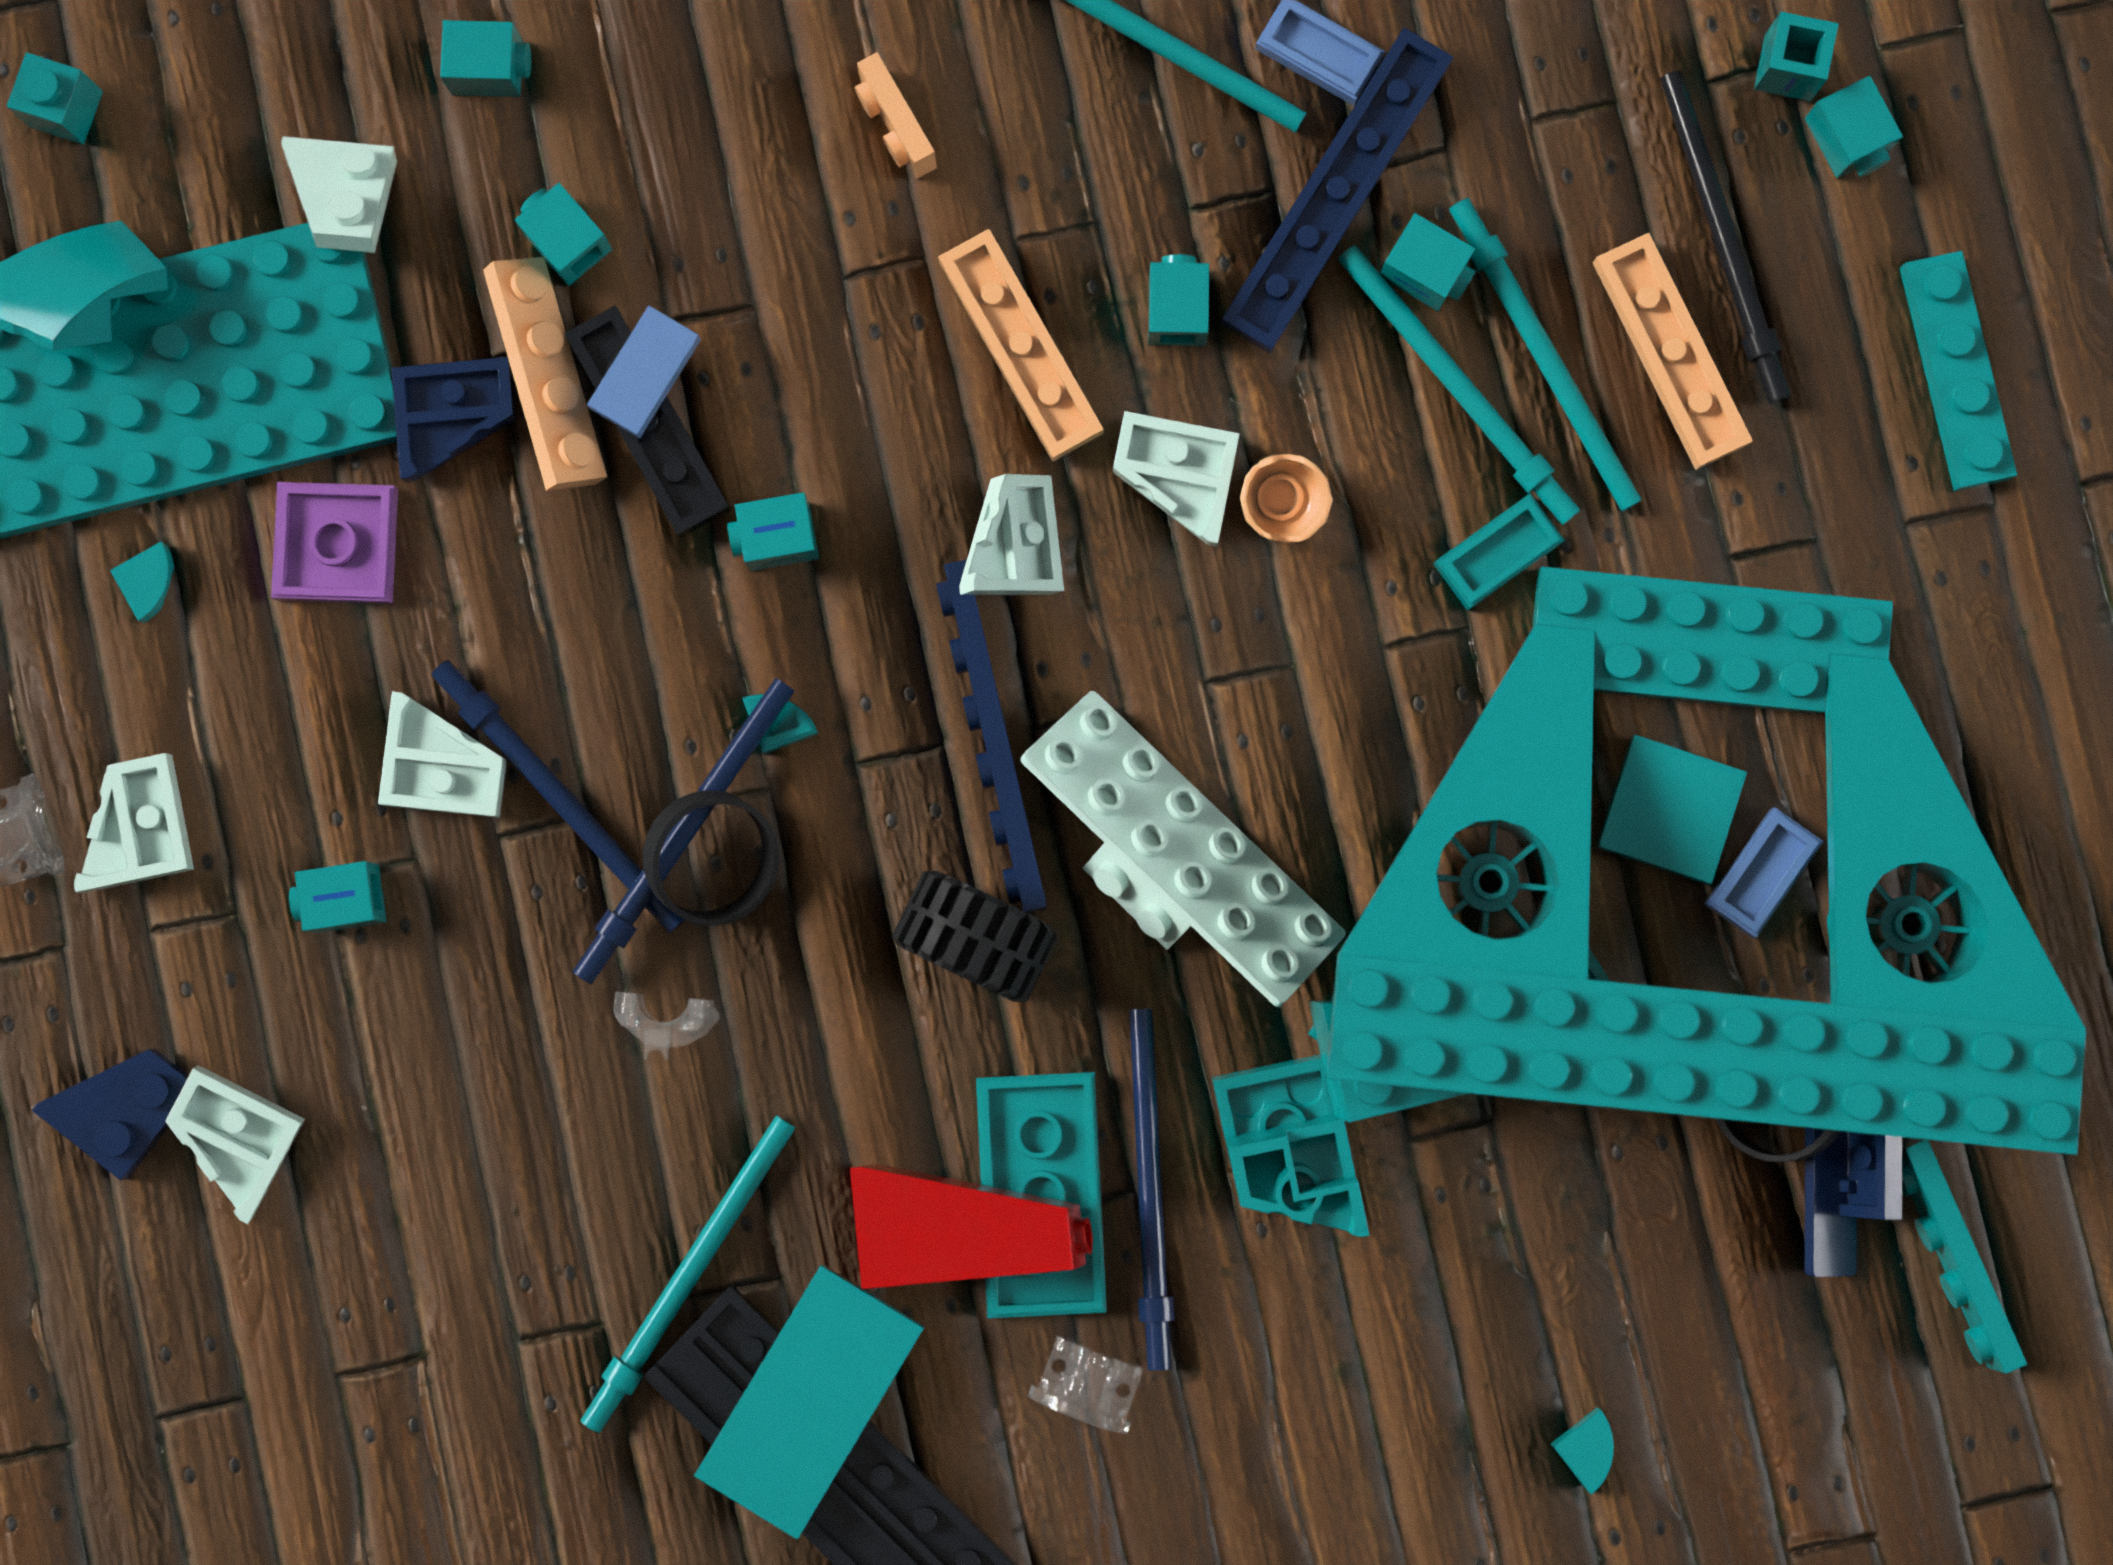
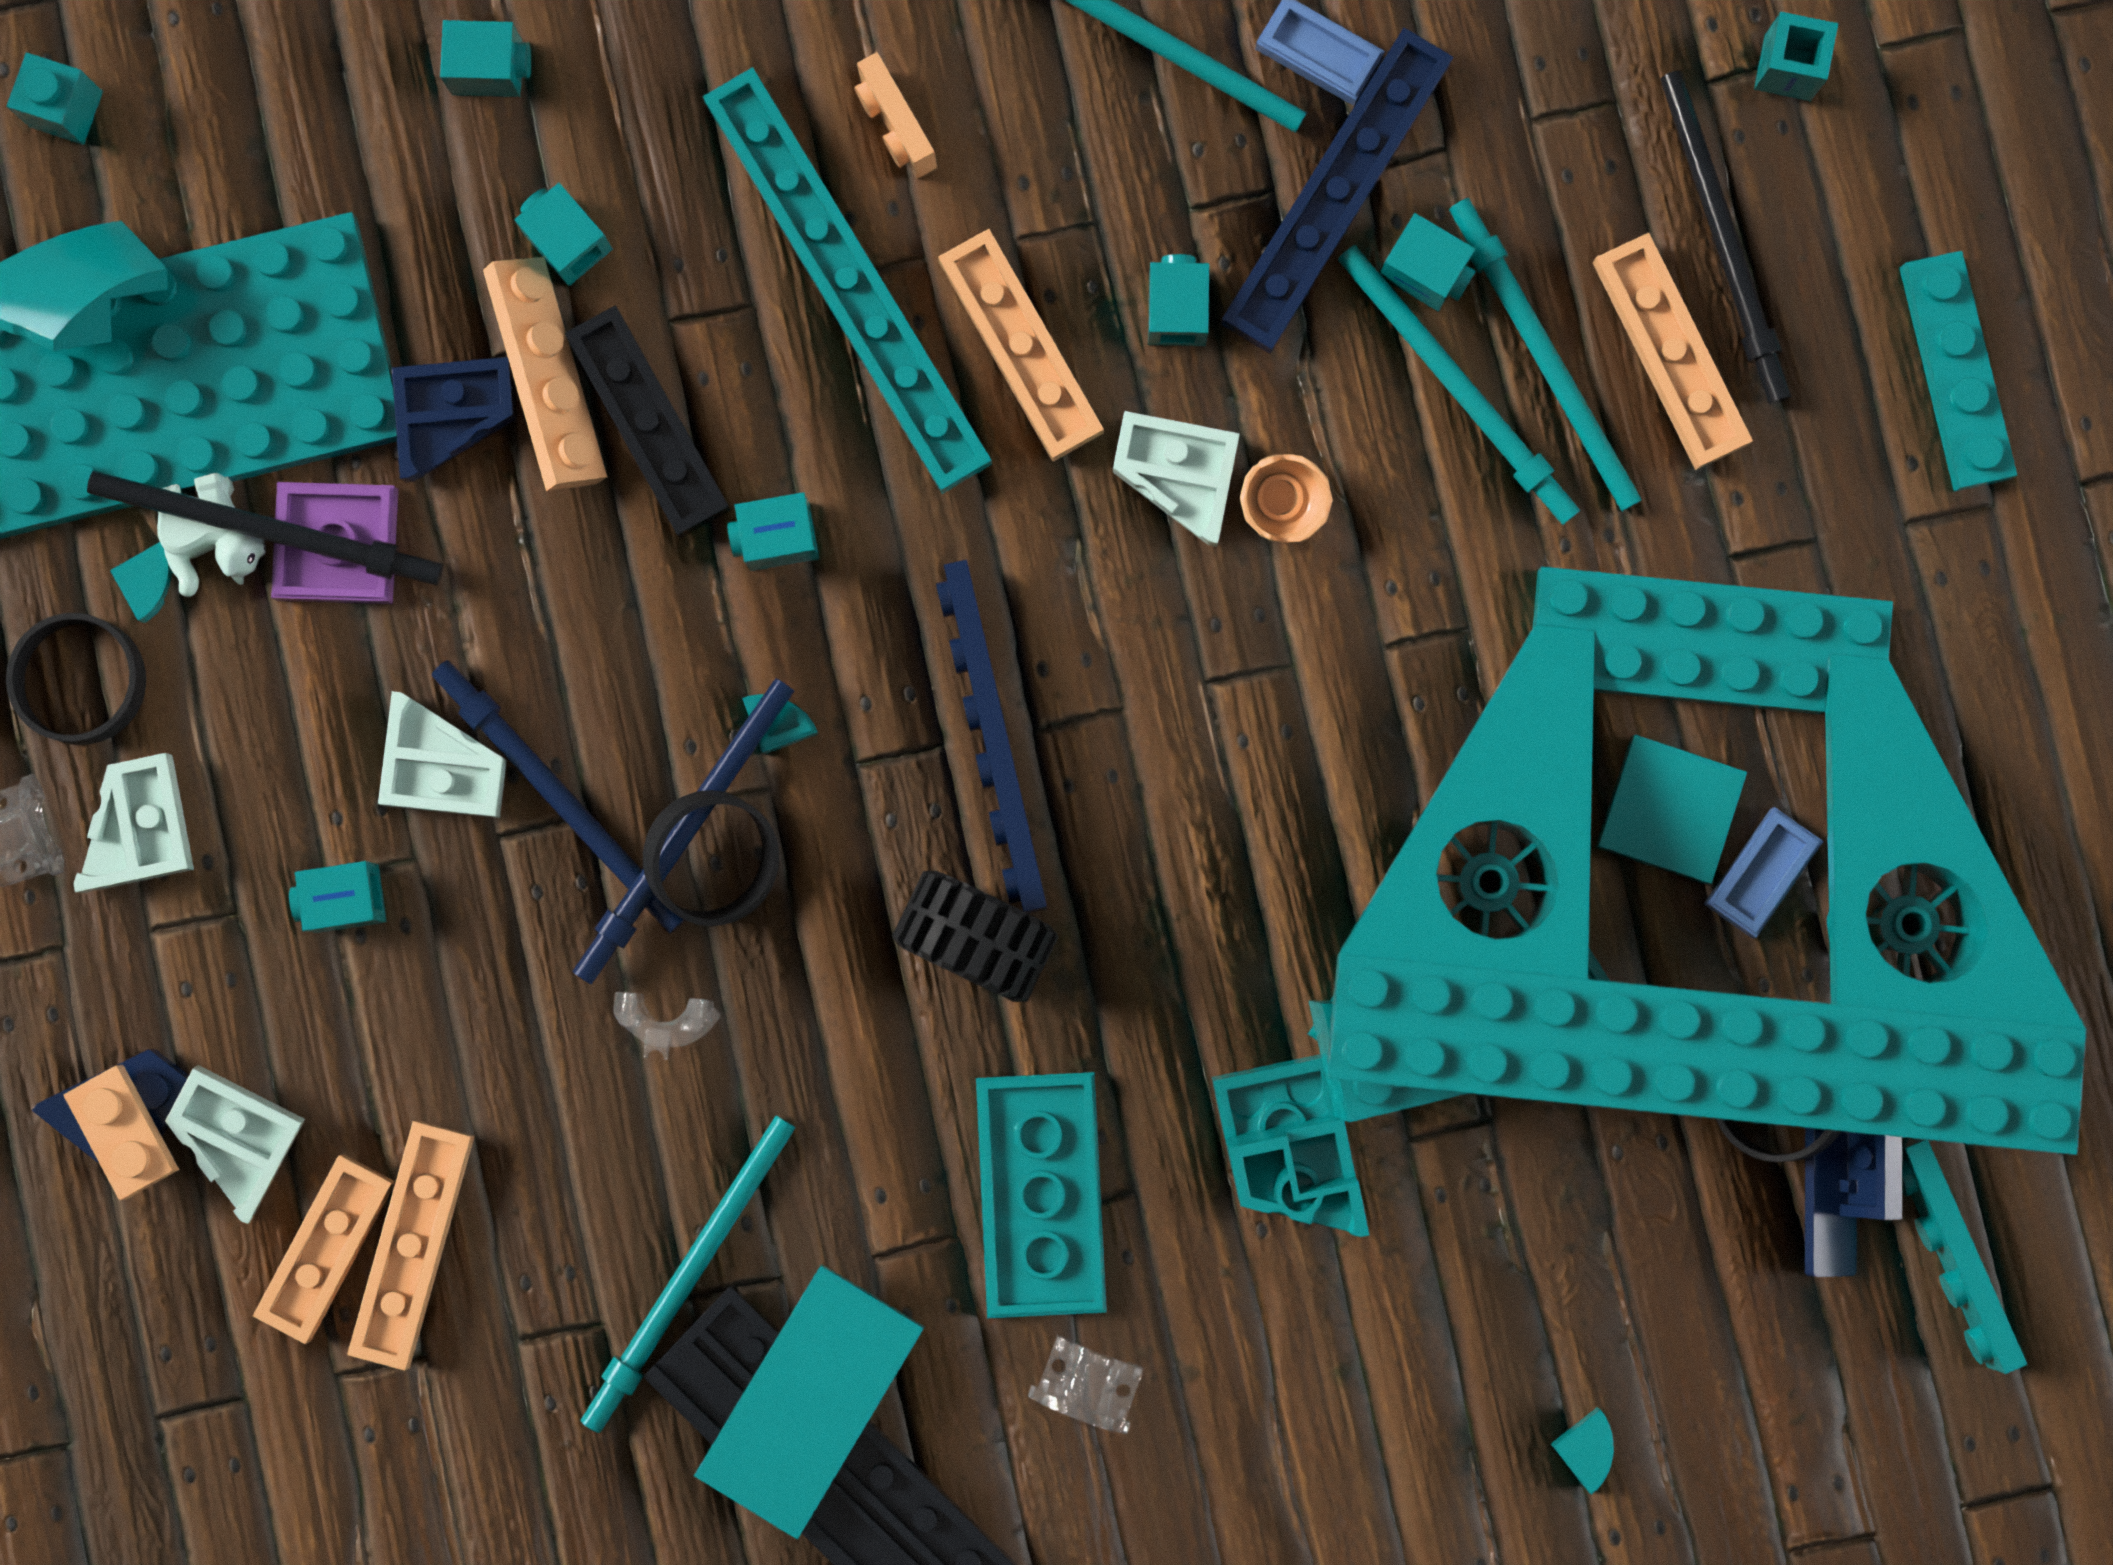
light aqua wing [281,136,397,253] -> none
medium blue tile [587,305,701,439] -> none
red slope [850,1164,1093,1289] -> none
light aqua wing [959,474,1064,595] -> none
light aqua bracket [1020,691,1346,1007] -> none
dark blue bar [1129,1009,1175,1371] -> none
teal tile [1433,494,1565,611] -> none
teal brick [1804,75,1903,179] -> none
none -> black tyre [6,613,146,745]
none -> light nougat plate [63,1065,179,1200]
none -> black bar [87,470,444,586]
none -> light aqua animal [157,473,266,597]
none -> light nougat plate [253,1154,396,1344]
none -> light nougat plate [347,1121,475,1371]
none -> teal plate [703,67,992,494]

